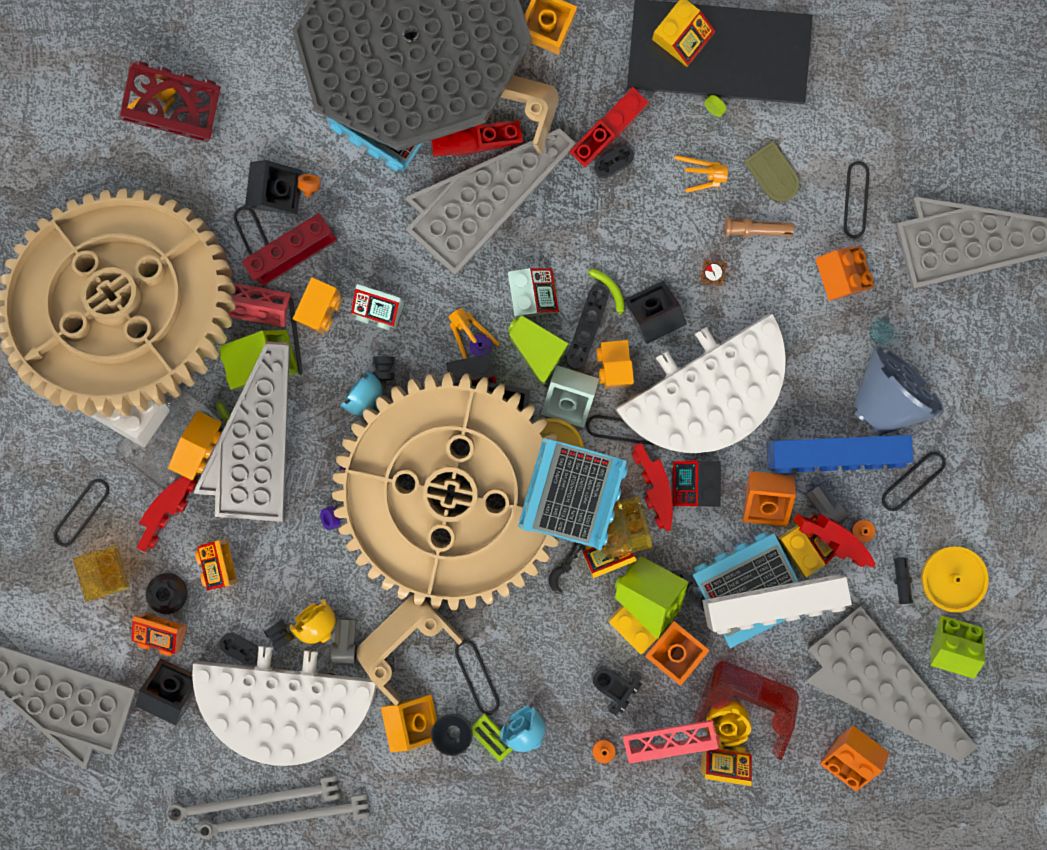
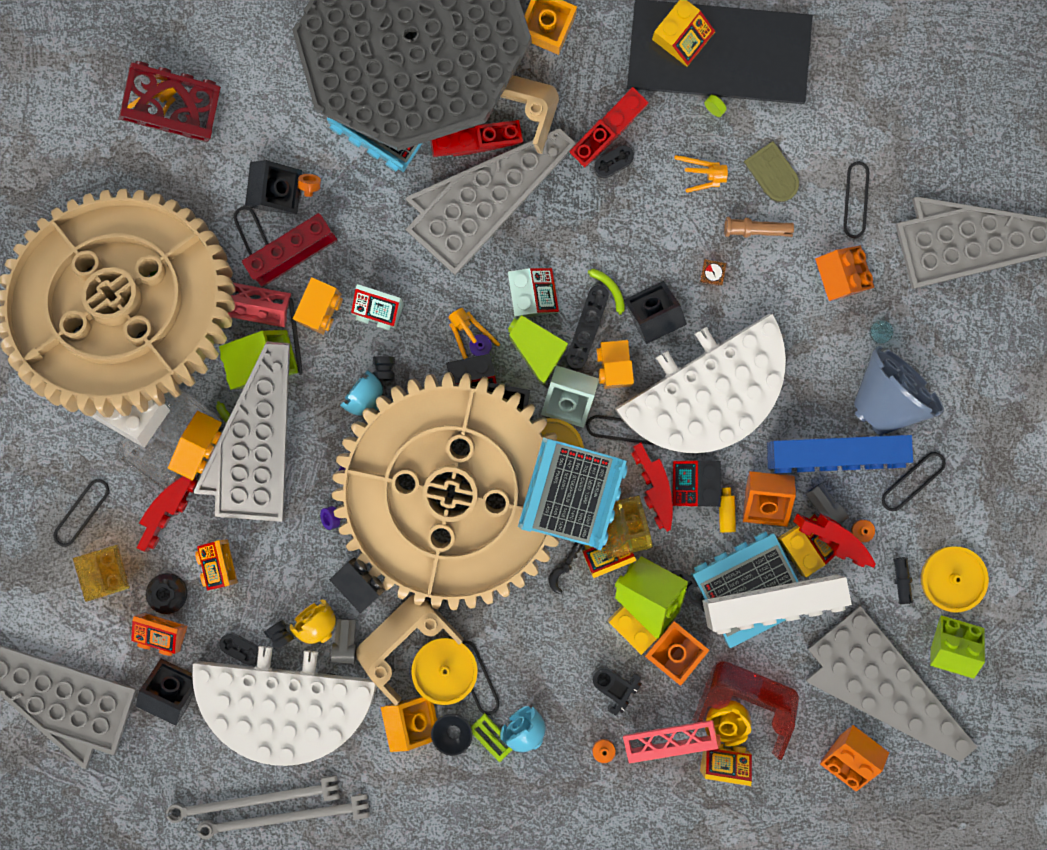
none -> black slope [329,557,386,614]
none -> yellow piece [411,638,477,705]
none -> yellow cylinder [719,487,736,533]

